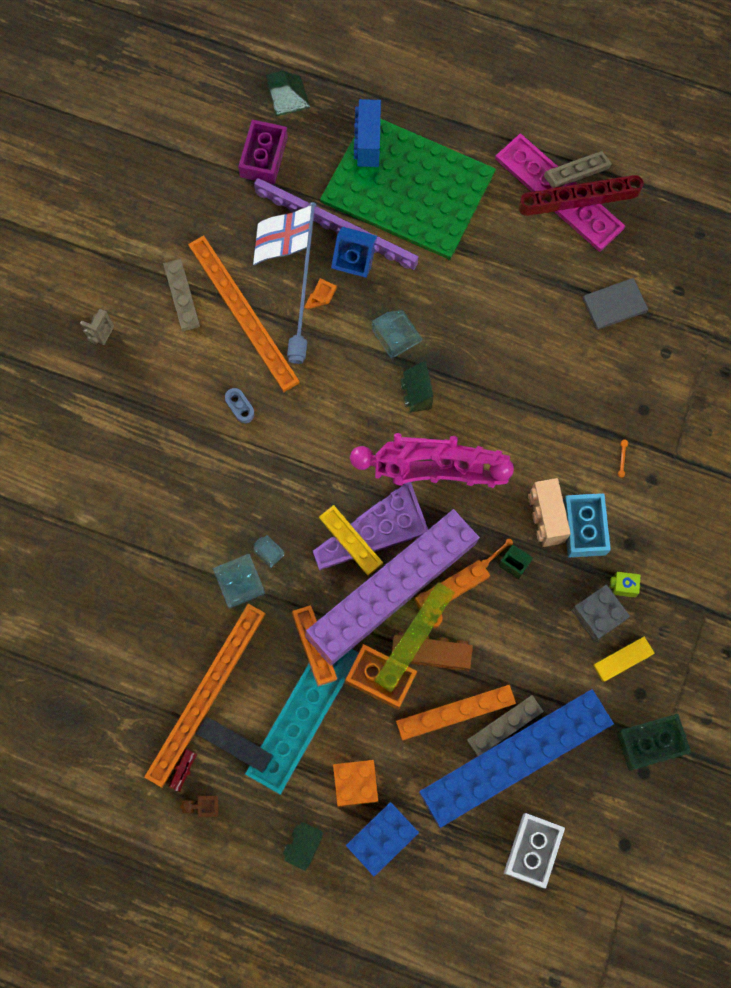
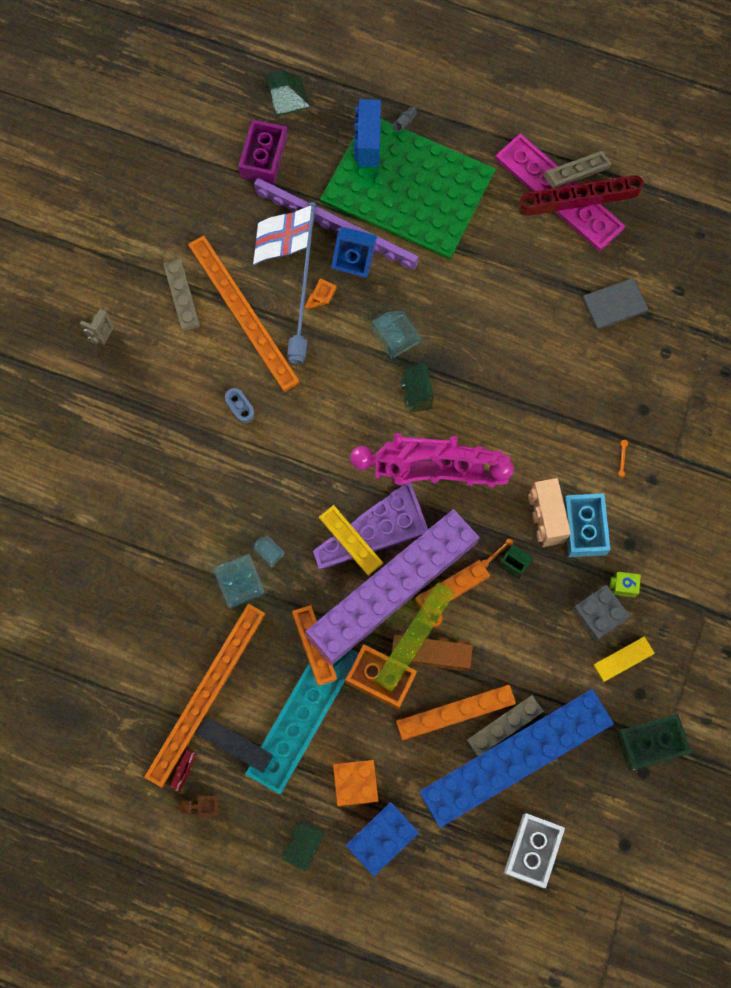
none -> dark grey axle [393,106,418,132]

